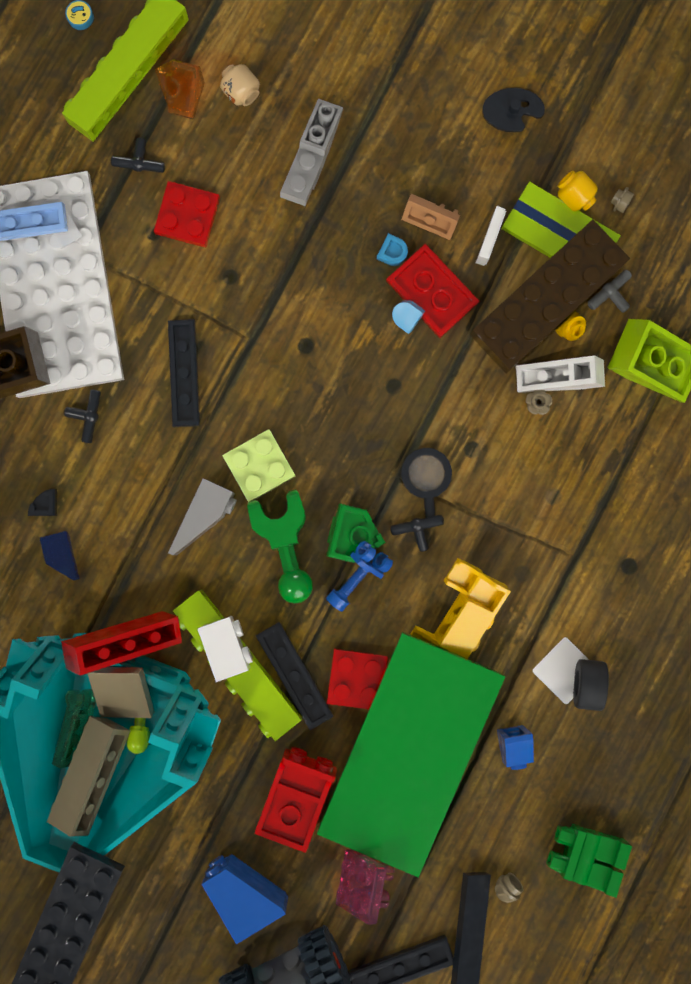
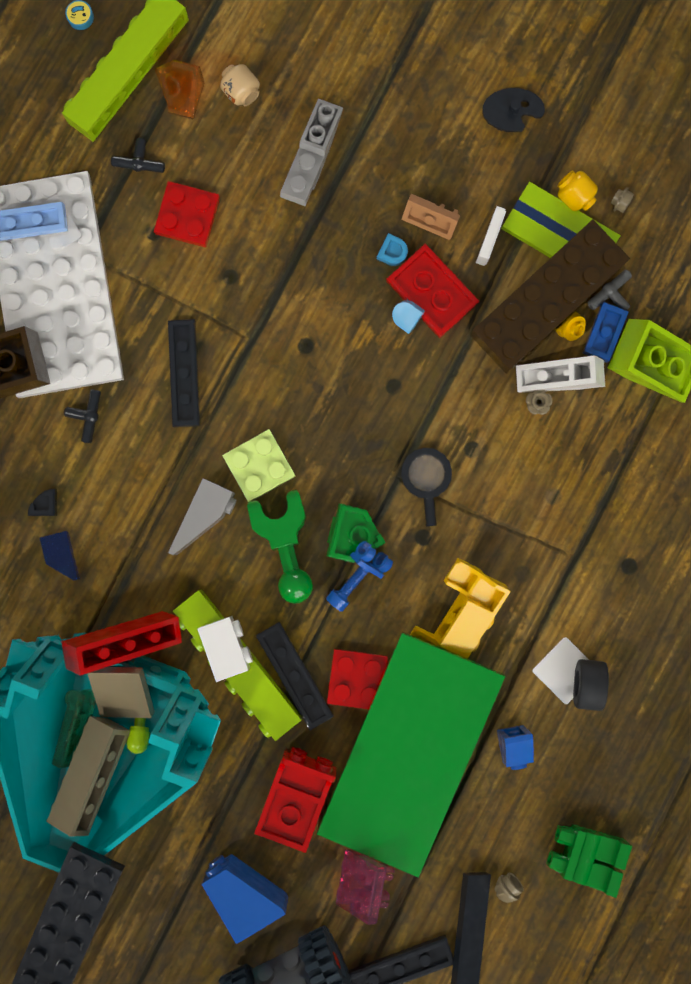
black piece [390,515,444,552] -> none
none -> blue plate [582,302,628,363]

